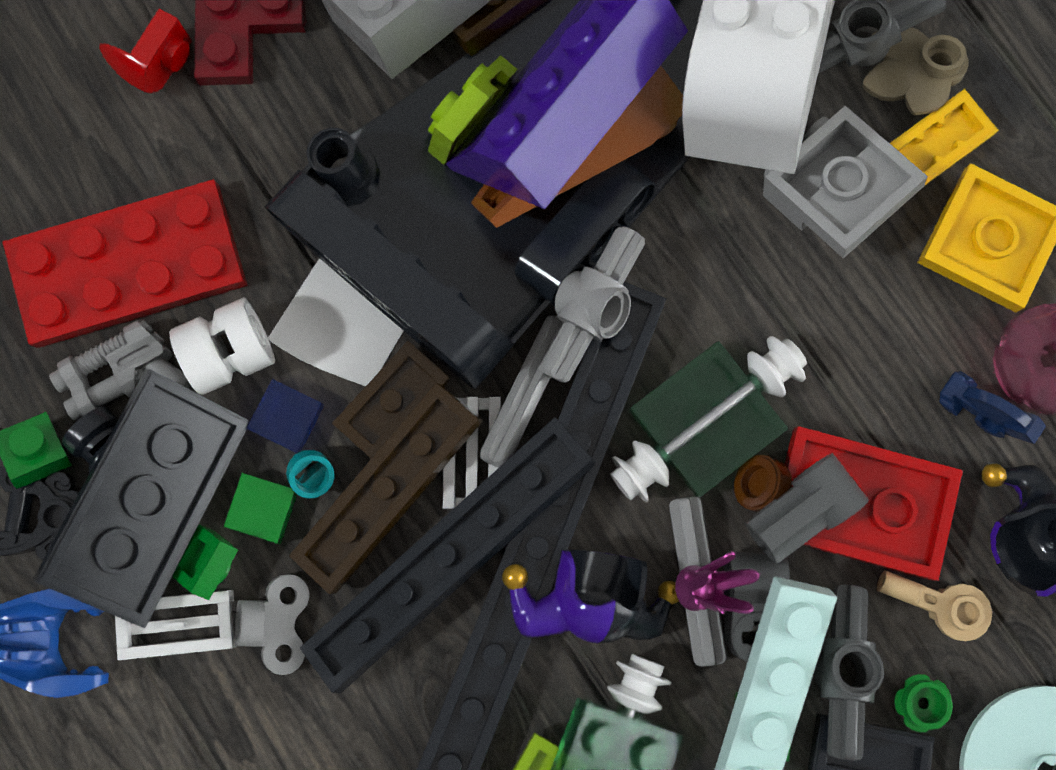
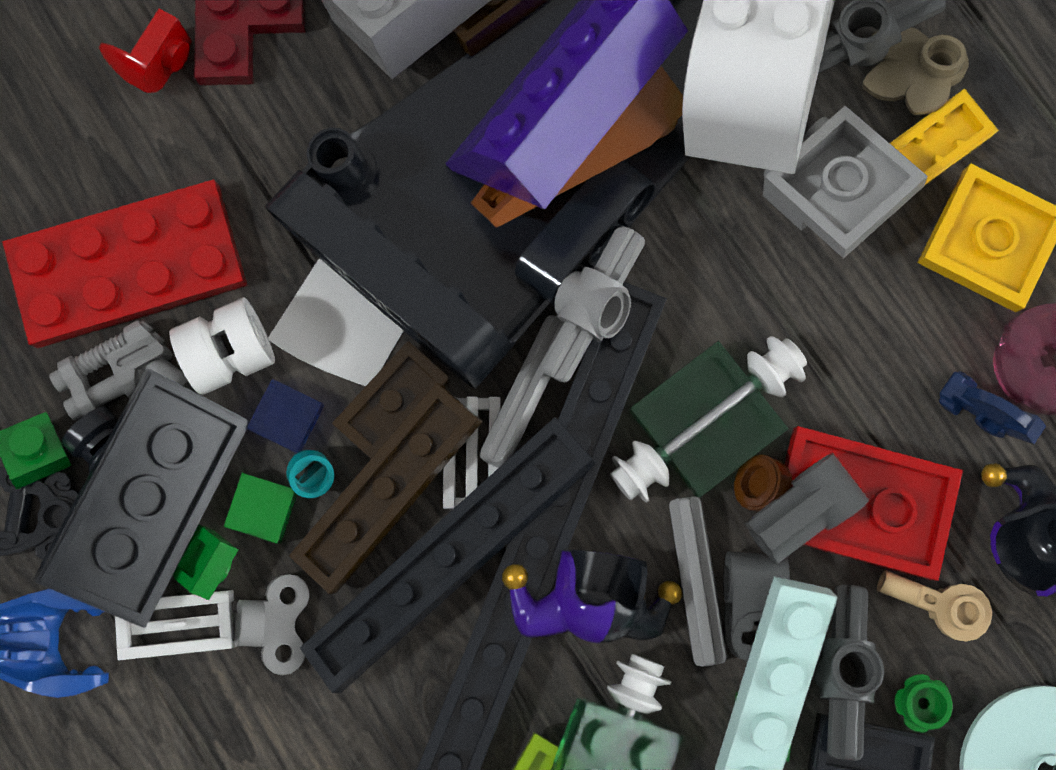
lime plate [428,55,518,165] -> none
flat silver piece [675,552,759,614] -> none

